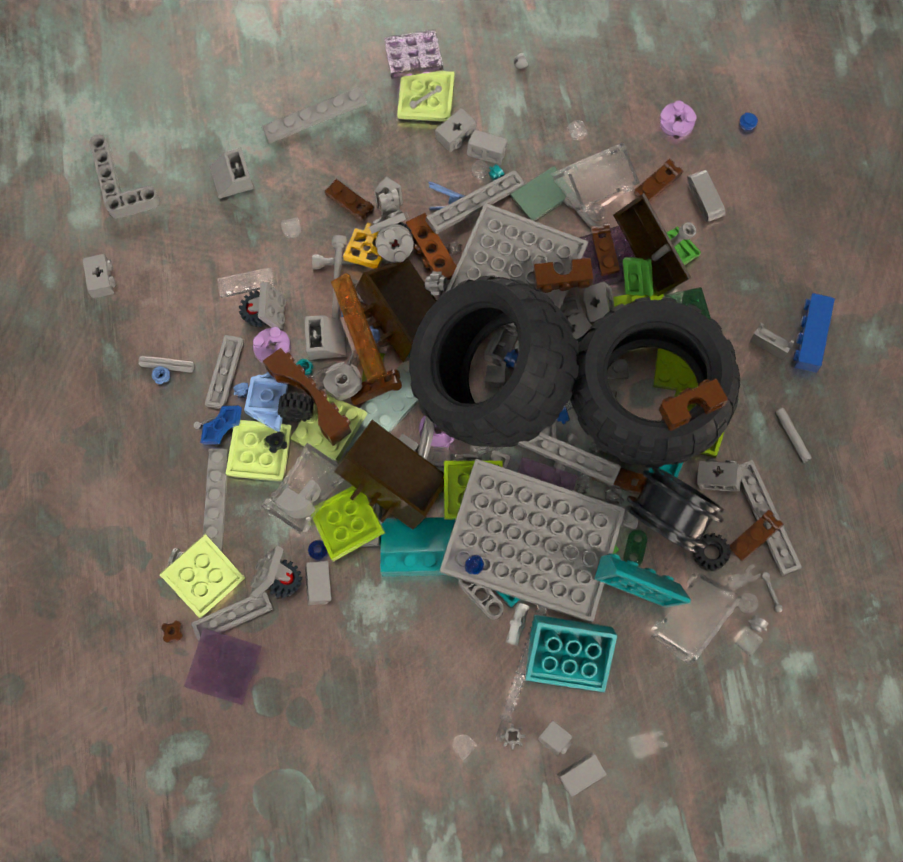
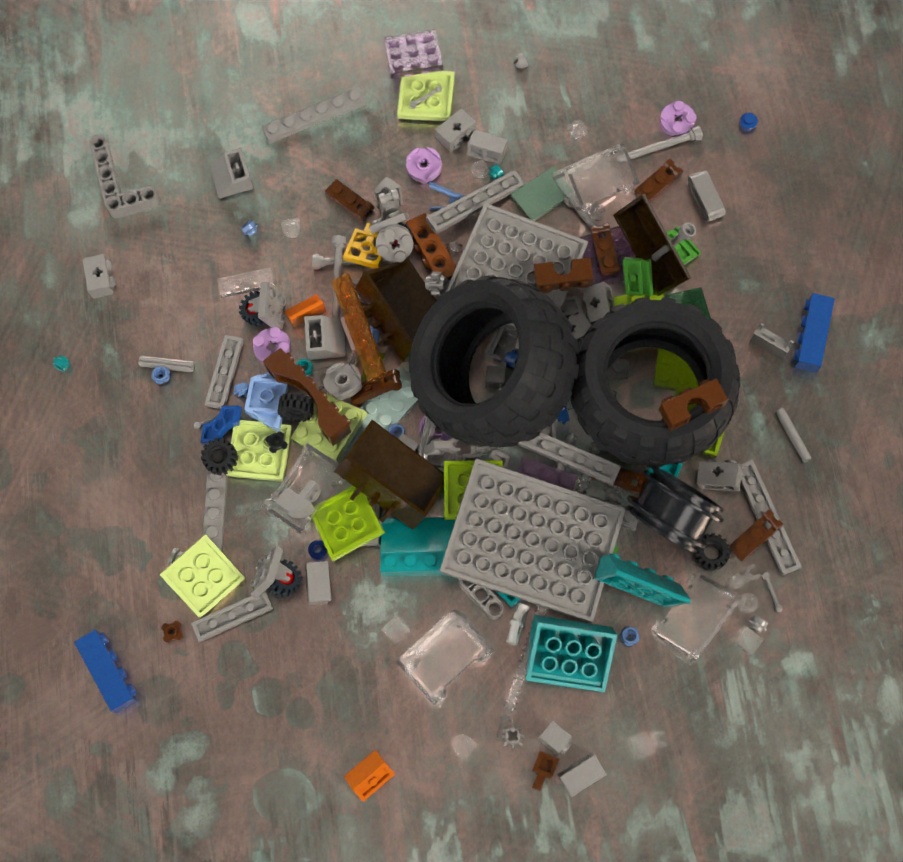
clear purple plate [184,628,262,705] -> none
clear blue plate [465,555,484,575] -> none
clear green plate [623,530,648,567] -> none
none -> teal plate [52,355,70,372]
none -> blue brick [74,629,138,713]
none -> black tyre [201,438,238,475]
none -> medium blue plate [241,220,258,236]
none -> orange panel [284,294,326,328]
none -> orange panel [344,750,395,802]
none -> clear tile [382,616,410,645]
none -> medium blue plate [388,424,405,438]
none -> clear windscreen [396,609,495,706]
none -> lavender plate [406,147,442,184]
none -> light grey plate [424,438,460,455]
none -> reddish brown plate [532,751,559,791]
none -> light grey piece [619,126,703,162]
none -> medium blue plate [620,626,640,646]

